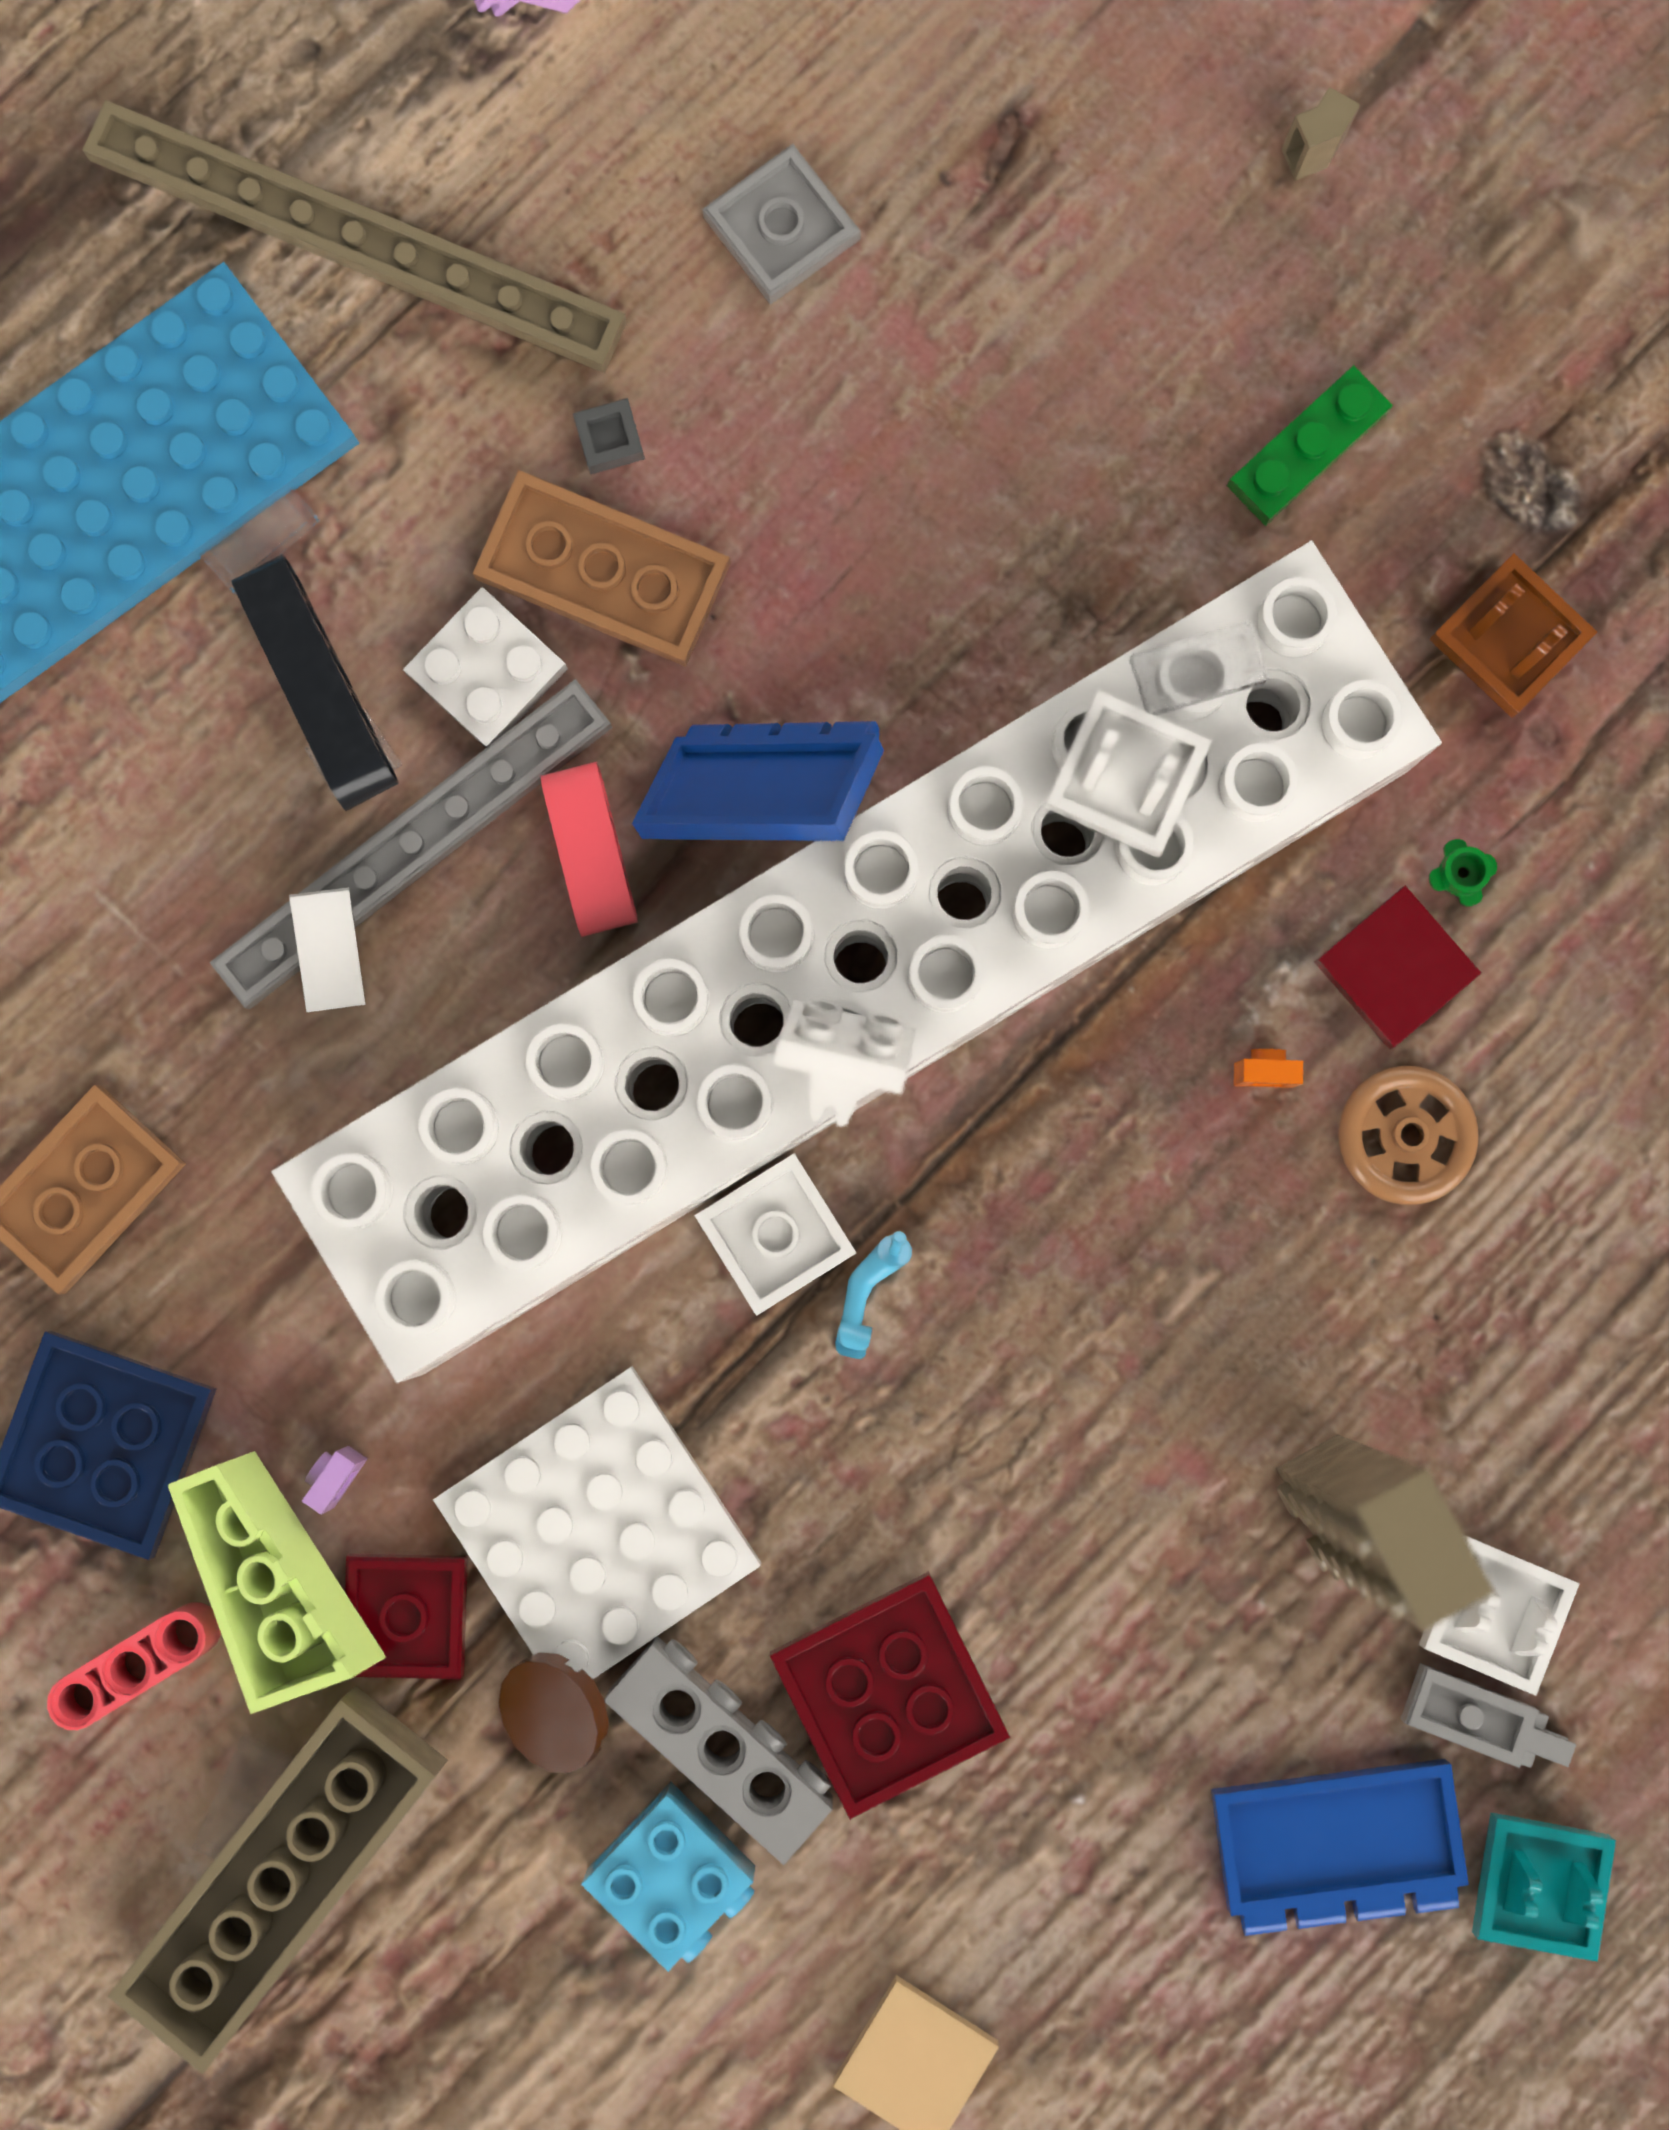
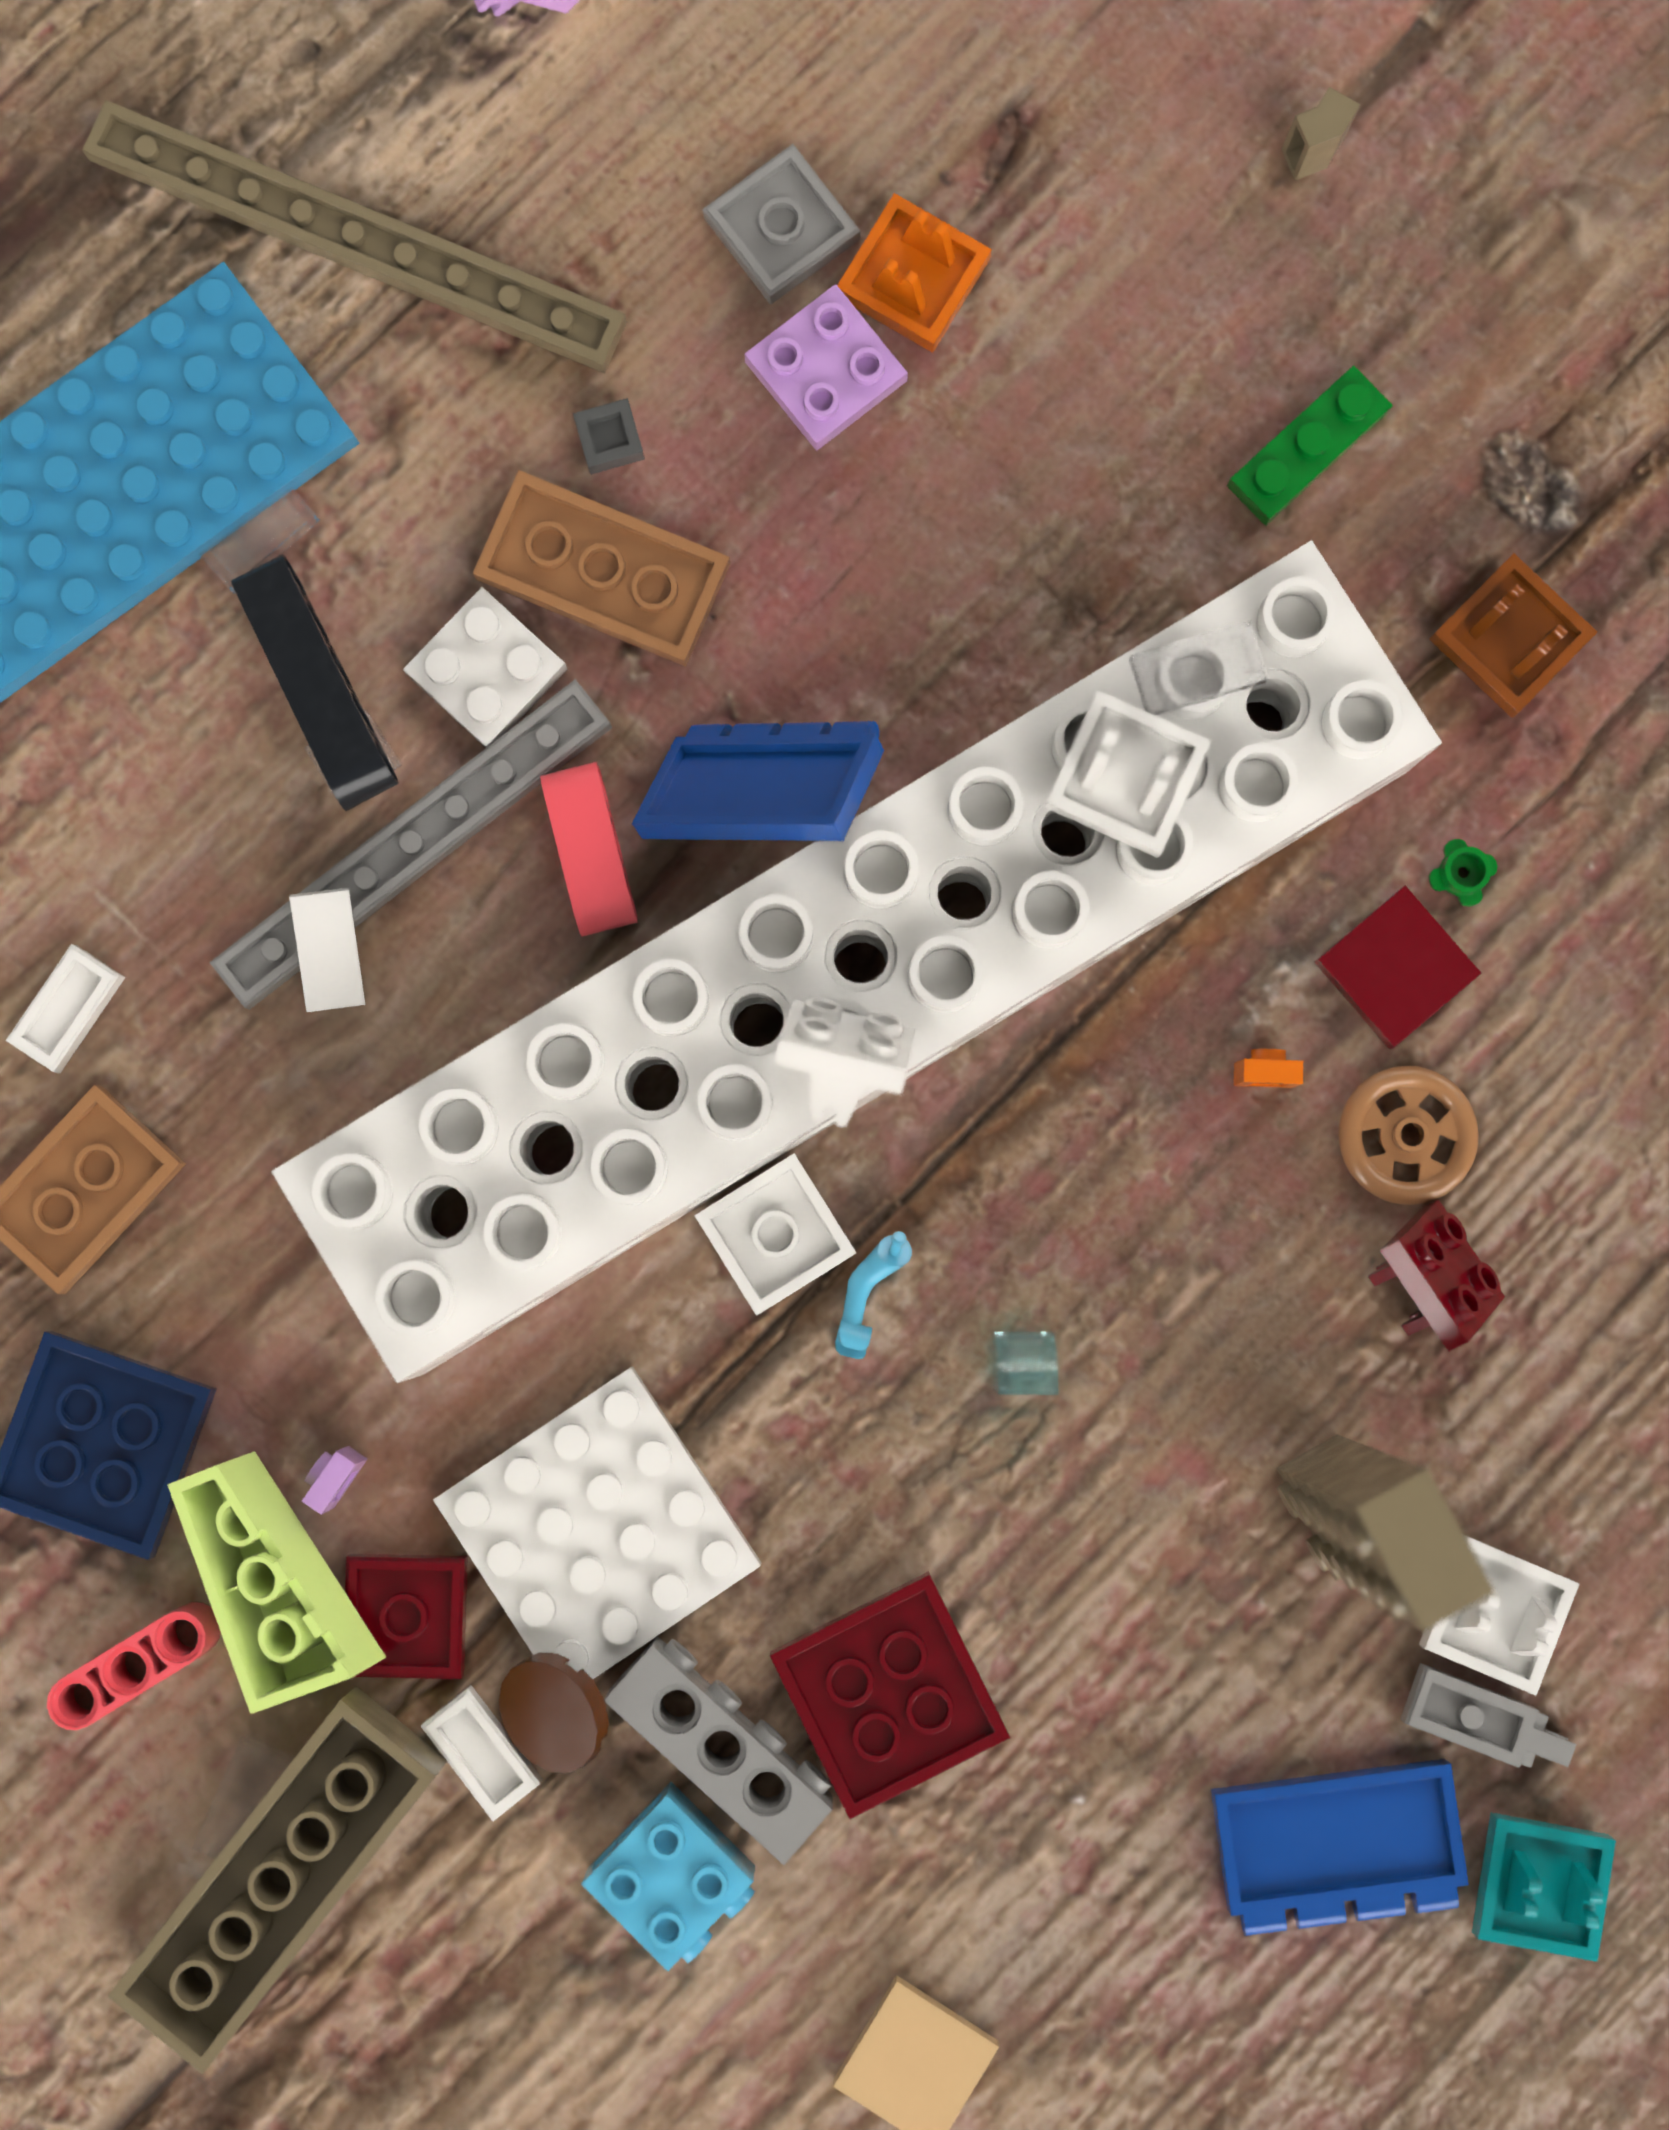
none -> white tile [6,944,126,1073]
none -> white tile [421,1685,543,1821]
none -> lavender plate [744,284,908,451]
none -> orange plate [837,193,992,353]
none -> clear light blue brick [993,1331,1058,1395]
none -> dark red plate [1368,1199,1505,1352]

